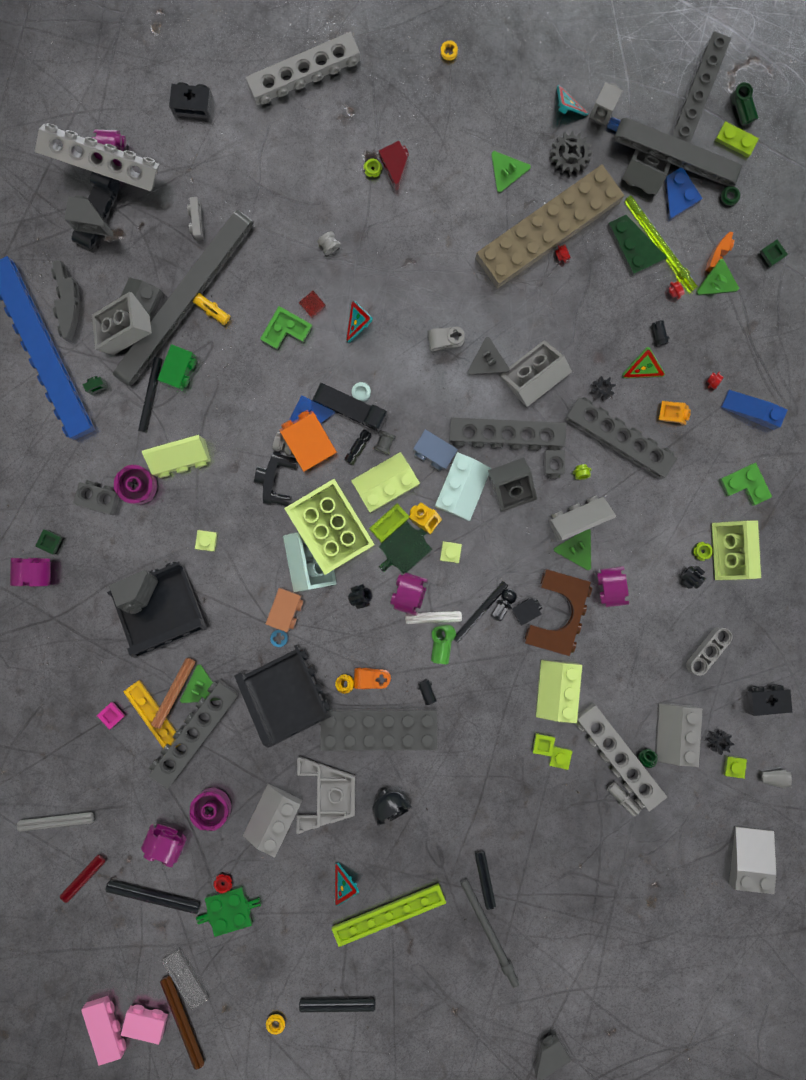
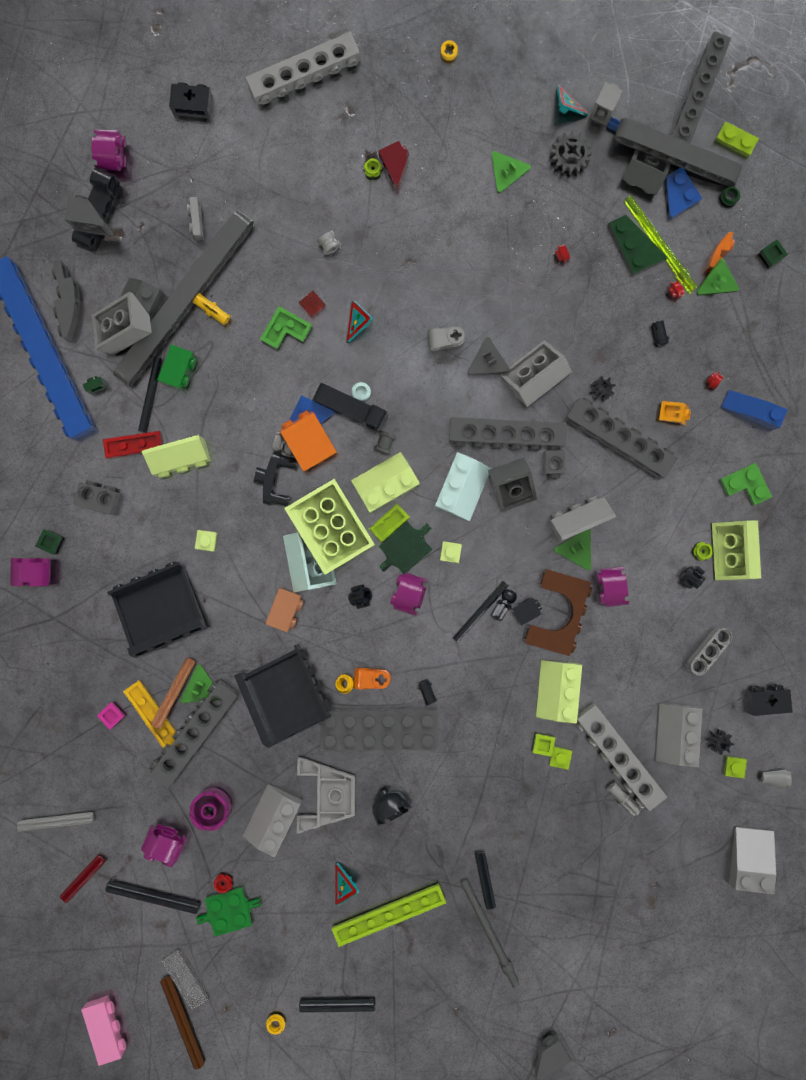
light grey brick [35,123,159,191] -> none
dark grey slope [109,570,158,614] -> none
magenta brick [114,465,157,505] -> none
bright pink brick [121,1005,168,1045] -> none
dark azure bush [270,630,288,647] -> none
black axle [344,429,371,465] -> none
white axle [405,611,462,624] -> none
yellow brick [409,502,442,534] -> none
sand blue brick [413,429,458,471] -> none
bright green piece [431,625,456,665] -> none
dark tan brick [475,164,624,289] -> none
lime plate [573,464,592,480] -> none
piece [623,347,665,378] -> none
dark green plate [638,749,658,768] -> none
dark green piece [730,82,758,125] -> none
none -> red tile [103,431,163,459]

